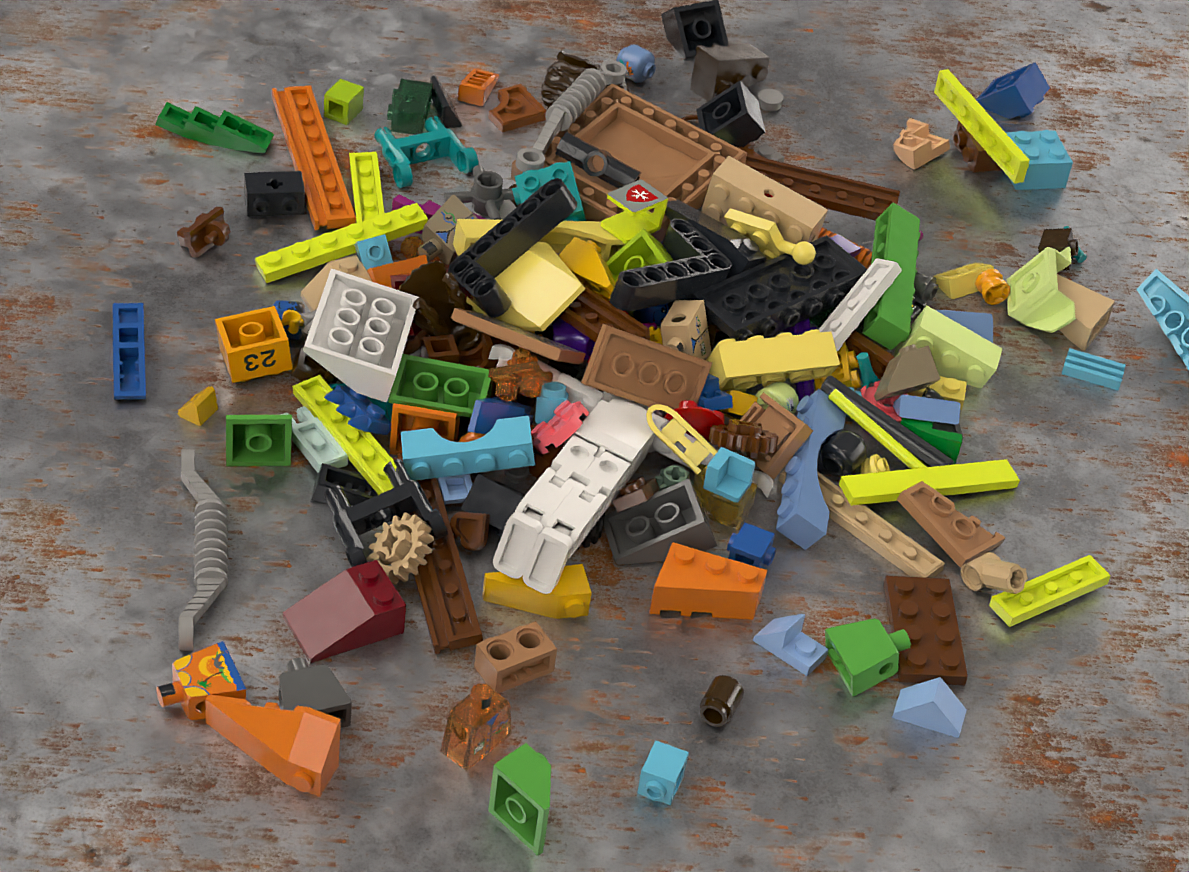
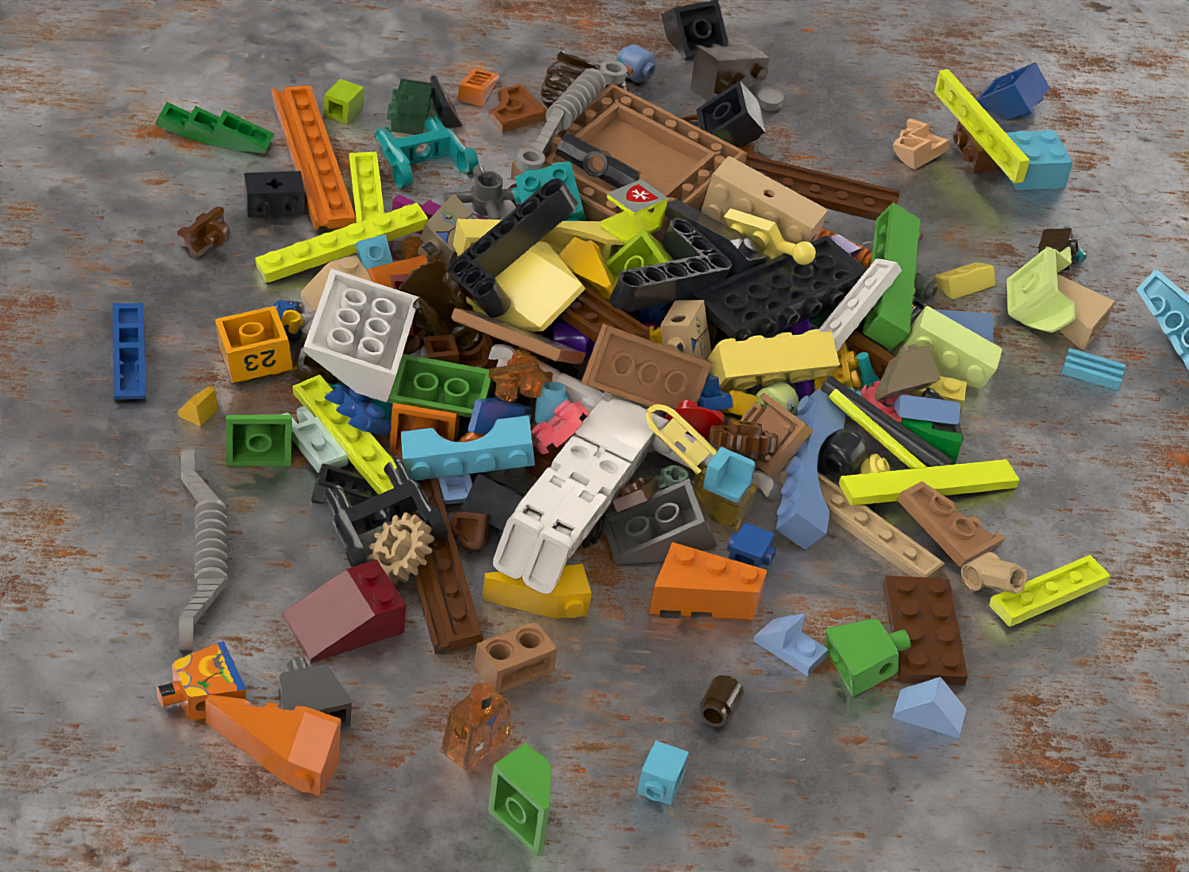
light orange wheel [975,269,1010,305] -> none

